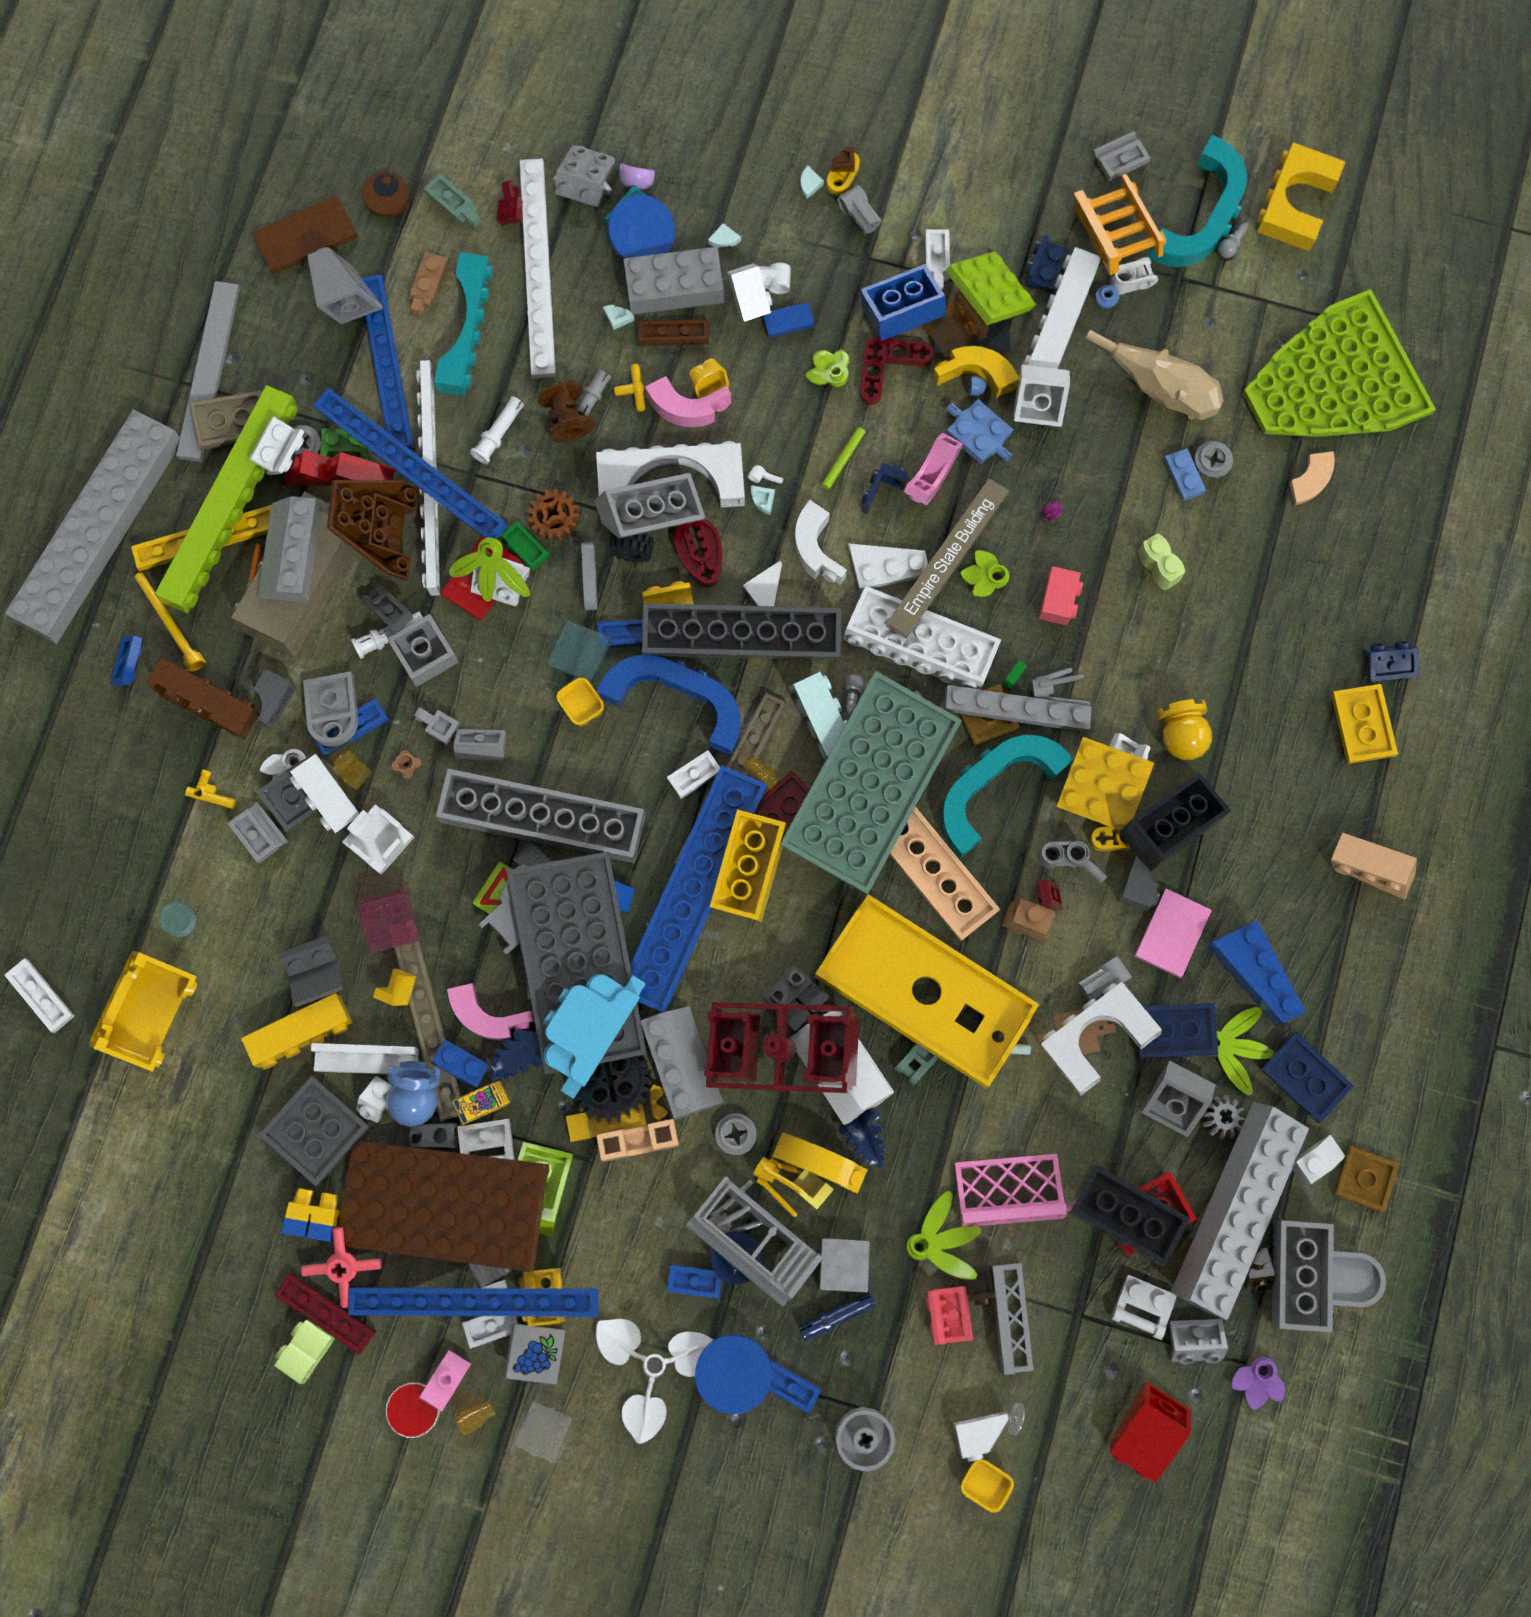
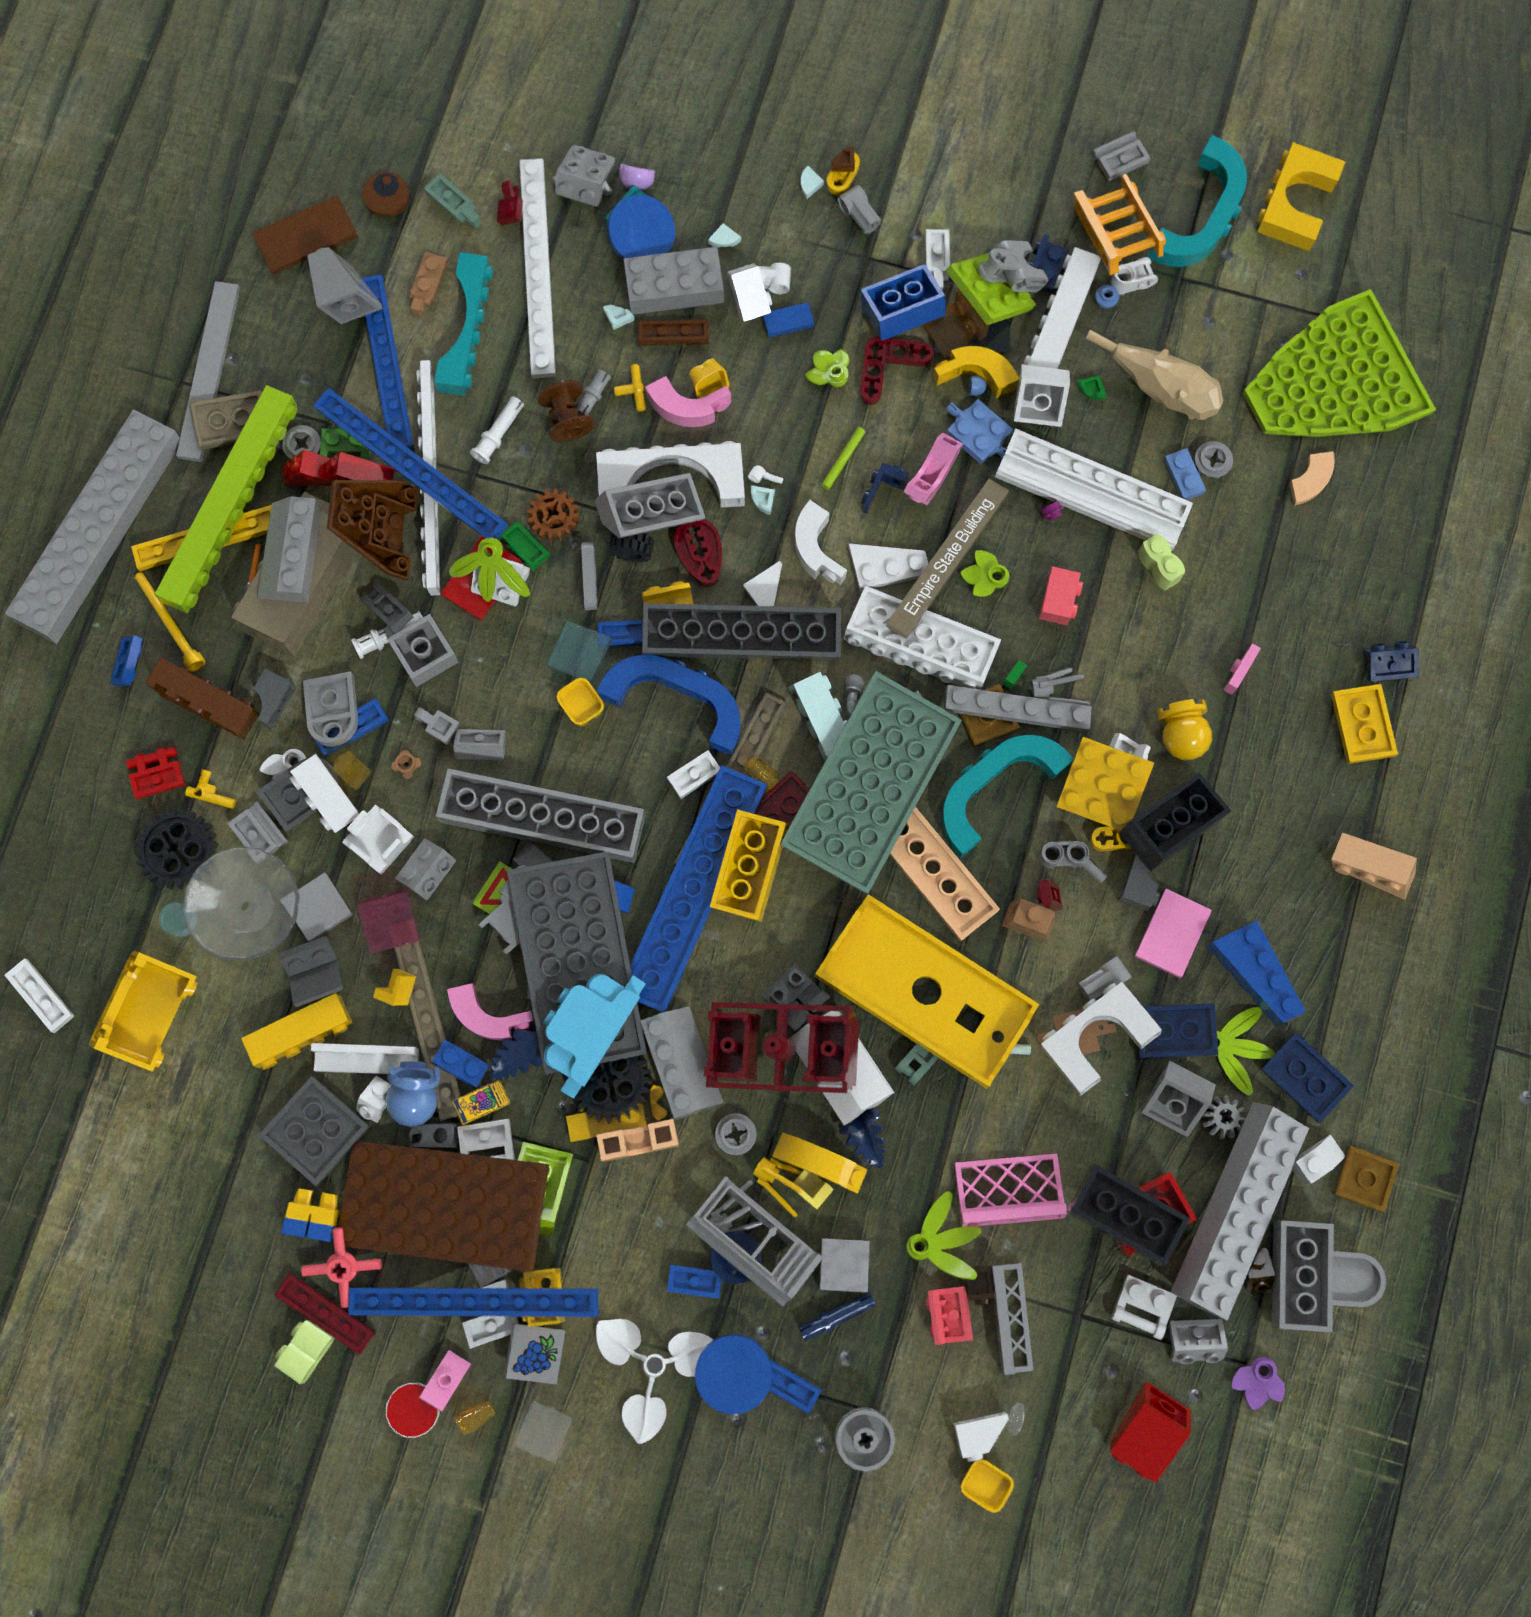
white bracket [248,417,304,475] -> none
light grey bar [1218,222,1248,258] -> none
none -> red plate [126,746,186,800]
none -> black gear [134,808,219,890]
none -> clear dish [183,847,300,961]
none -> light grey tile [282,873,353,942]
none -> light grey bracket [395,838,456,900]
none -> light grey piece [978,240,1048,292]
none -> white plate [995,429,1193,551]
none -> green tile [1076,375,1107,400]
none -> bright pink plate [1223,643,1261,695]

